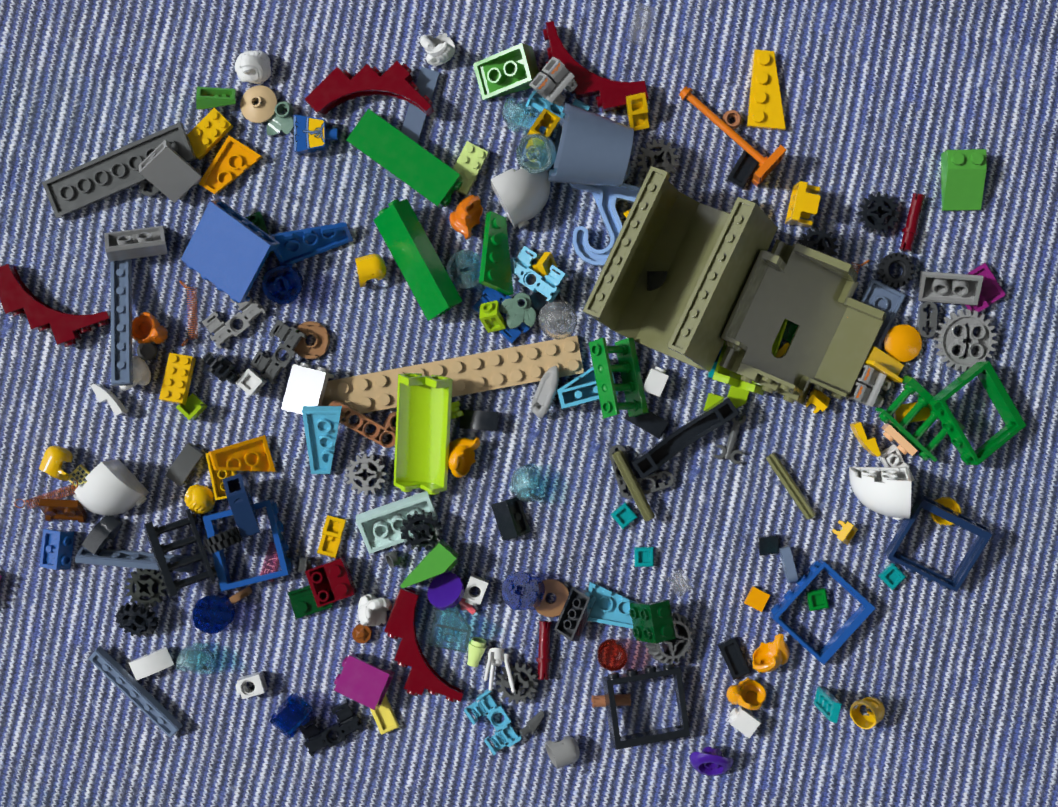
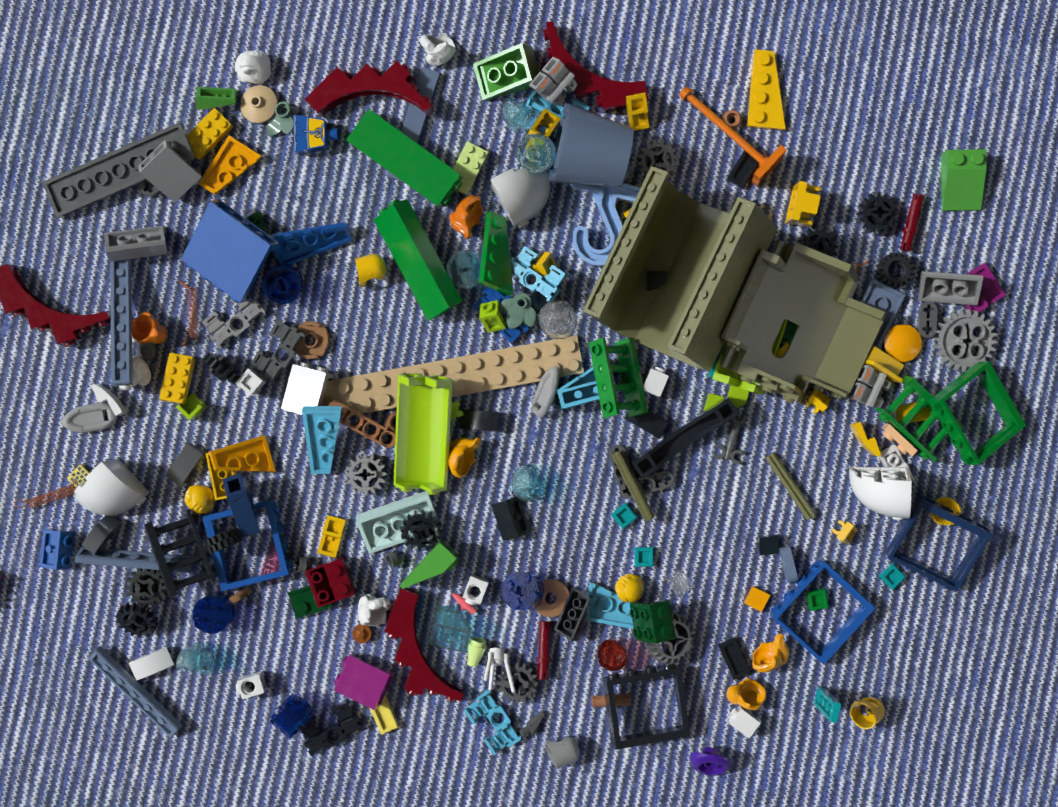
reddish brown plate [38,499,87,523] -> none
yellow helmet [39,445,73,481] -> none
dark purple tile [427,572,465,610] -> none
clear plate [625,2,656,46] -> none
none -> light grey piece [61,403,117,433]
none -> yellow hair [615,574,644,603]

